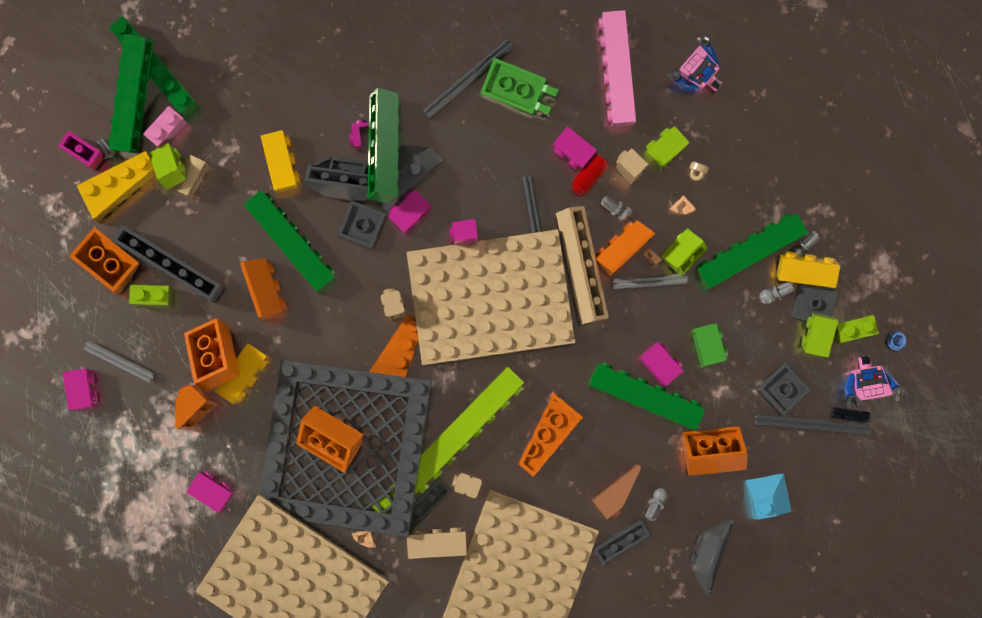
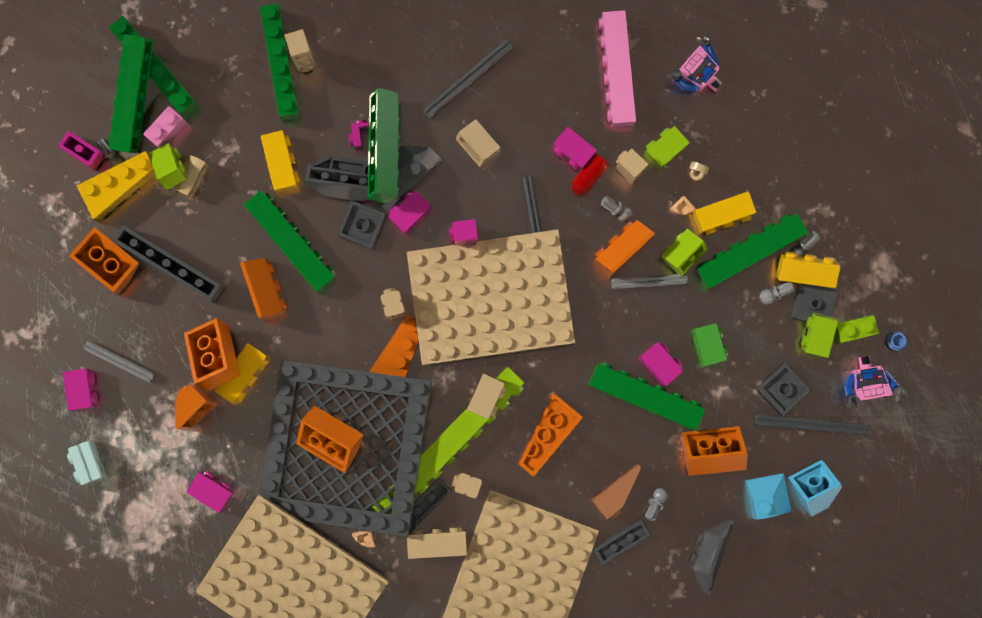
lime brick [129,285,174,307] -> none
bright green tile [480,58,559,115] -> none
tan brick [556,206,609,325] -> none
light nougat tile [642,248,662,266] -> none
black axle [832,407,870,422] -> none
none -> light aqua brick [67,440,107,485]
none -> green brick [259,3,301,122]
none -> tan brick [285,29,316,72]
none -> tan brick [456,119,500,167]
none -> tan brick [467,374,506,419]
none -> yellow brick [692,191,757,235]
none -> medium azure slope [788,460,842,517]

